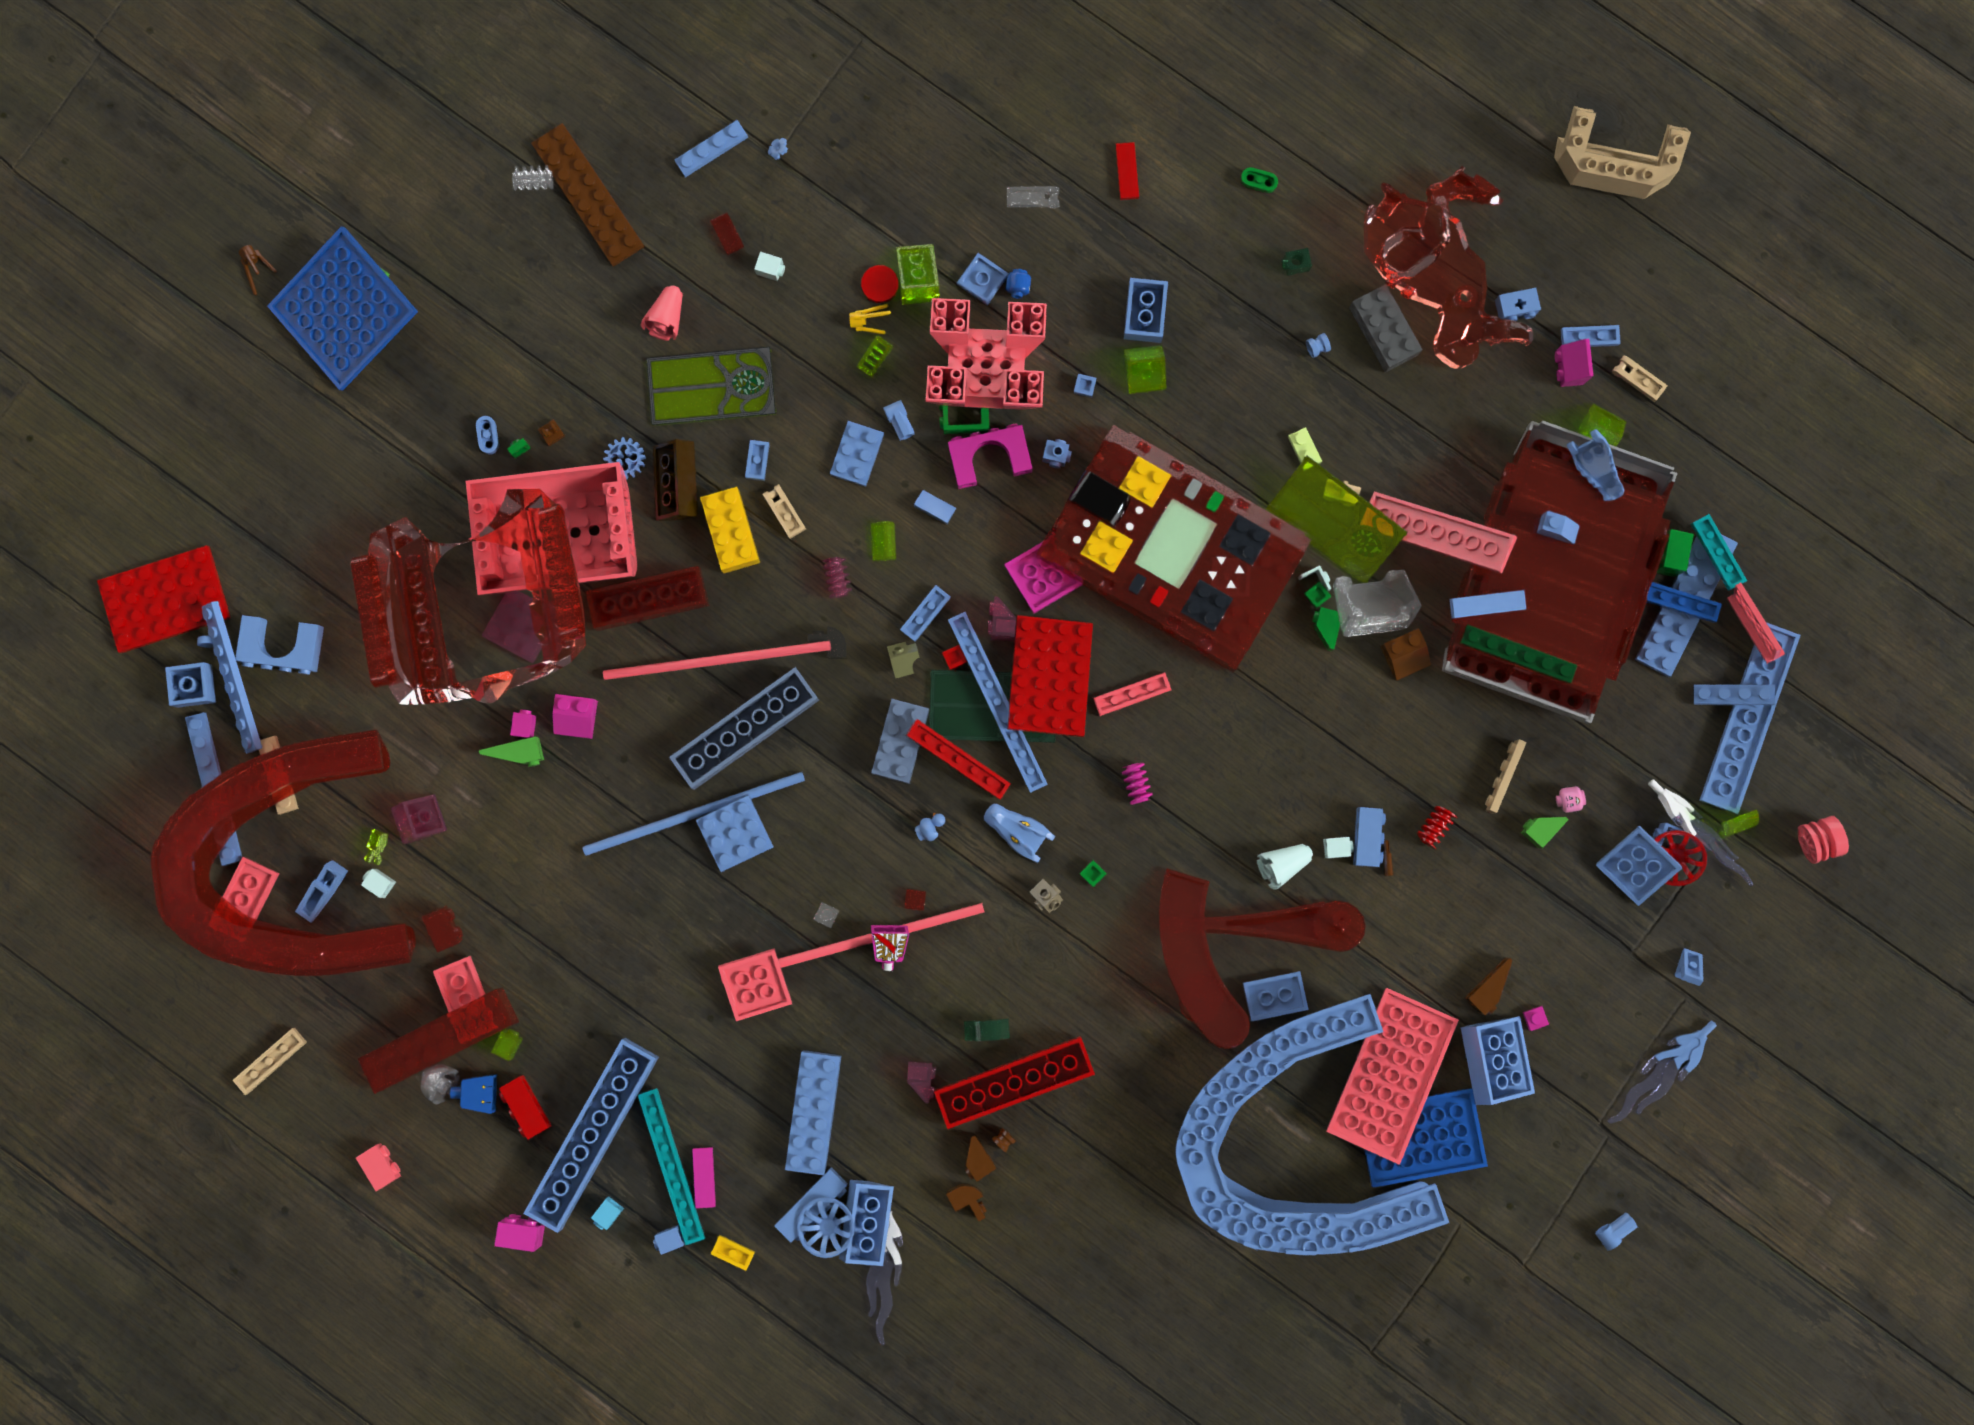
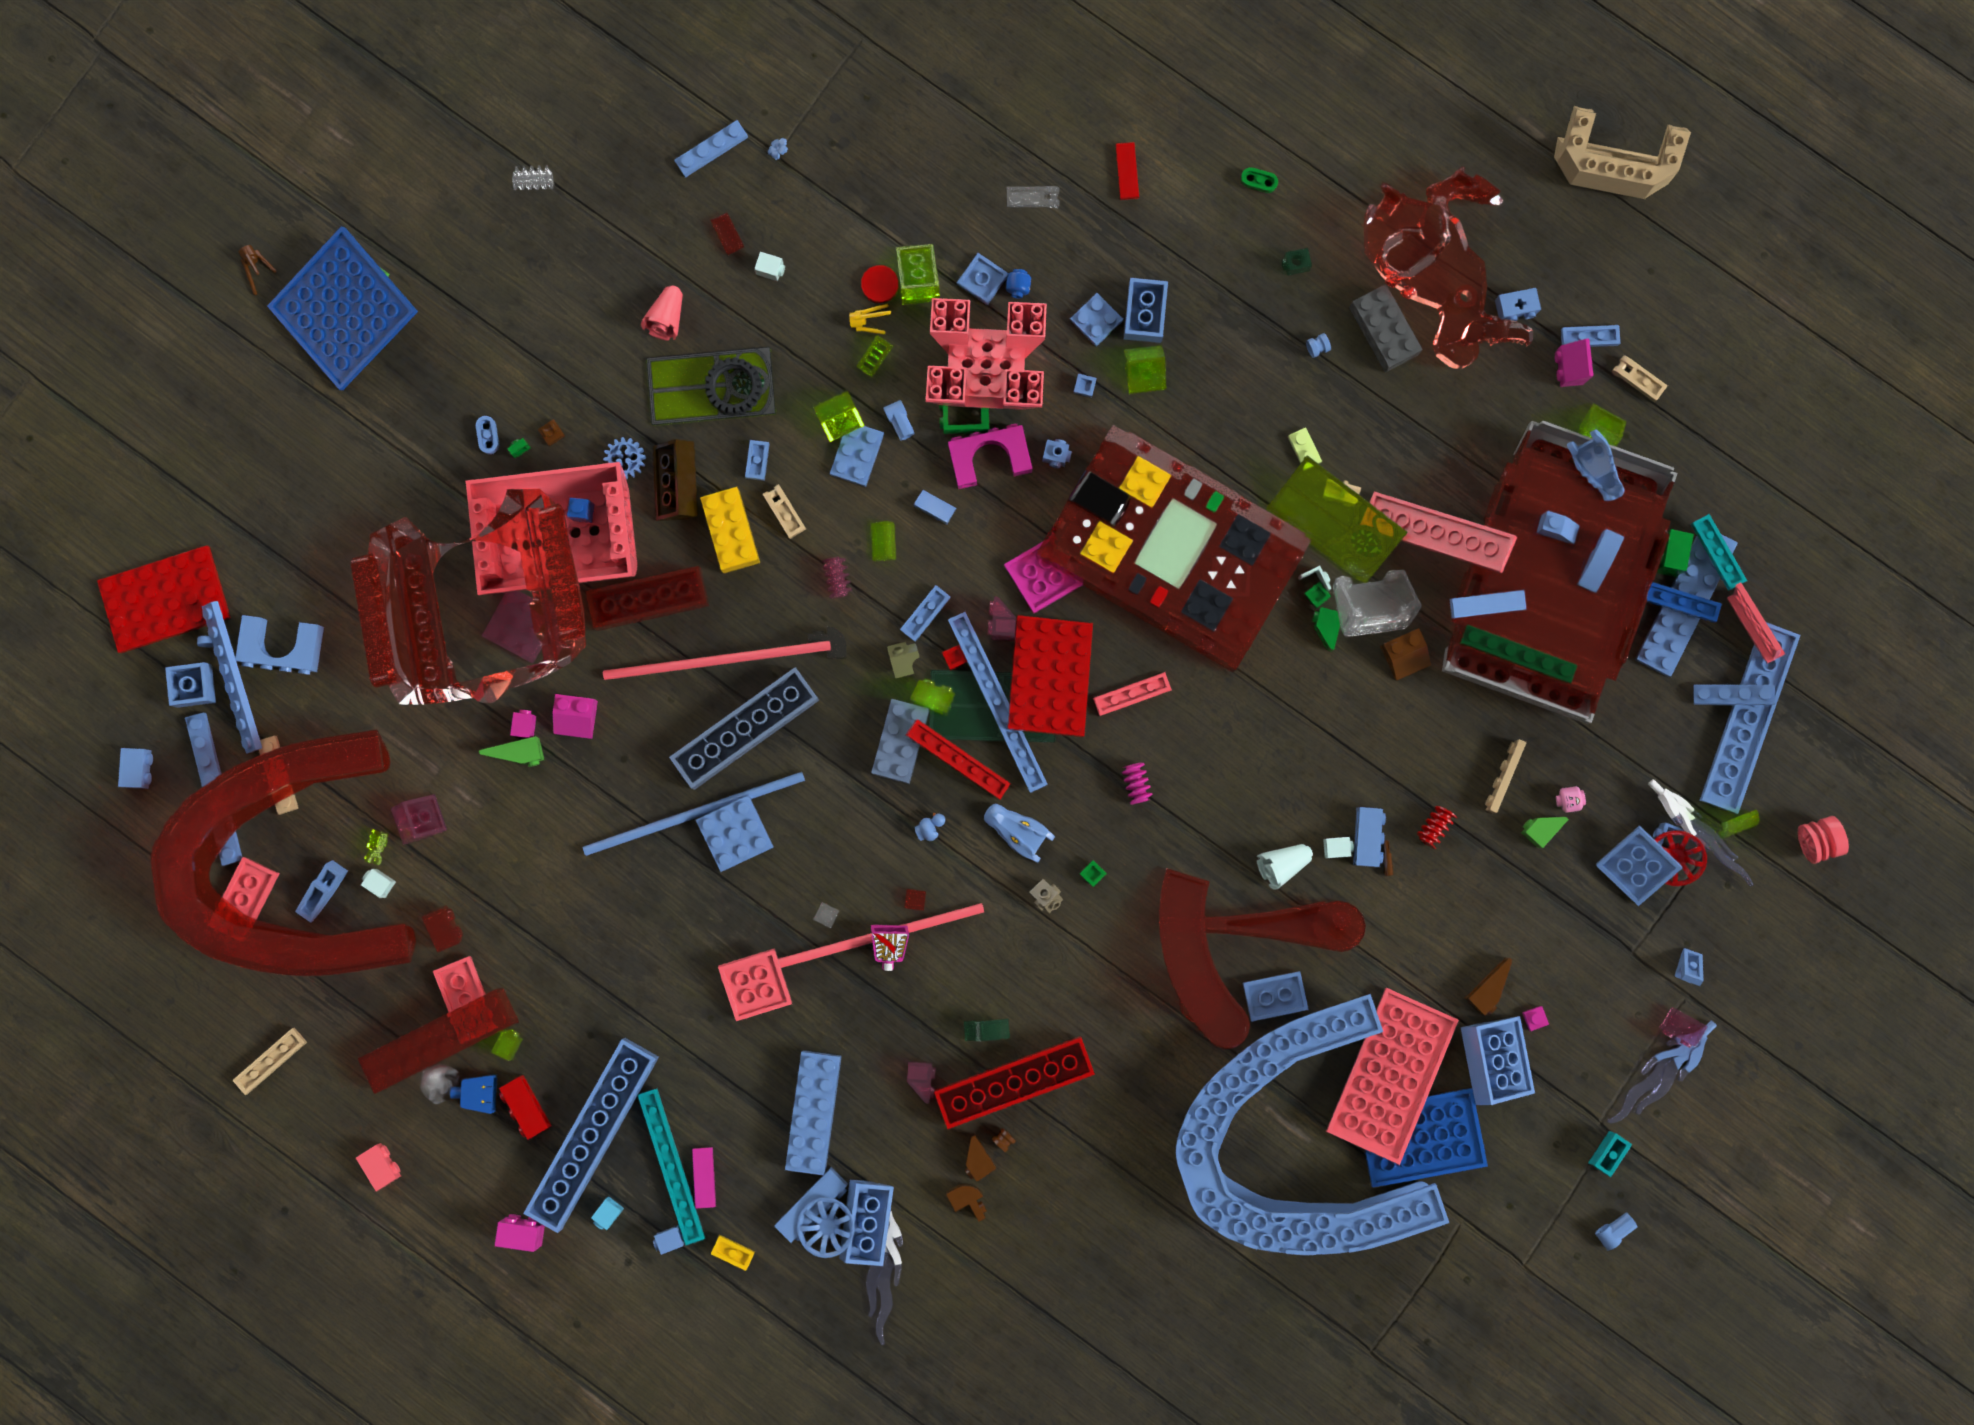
reddish brown plate [531,123,645,267] -> none
none -> medium blue brick [118,748,153,789]
none -> blue brick [567,498,595,523]
none -> black tyre [705,357,762,416]
none -> clear neon green slope [813,390,864,442]
none -> clear neon green slope [910,678,955,716]
none -> medium blue plate [1070,293,1123,347]
none -> medium blue slope [1578,529,1624,593]
none -> teal brick [1588,1131,1632,1177]
none -> clear pink bracket [1659,1007,1708,1048]

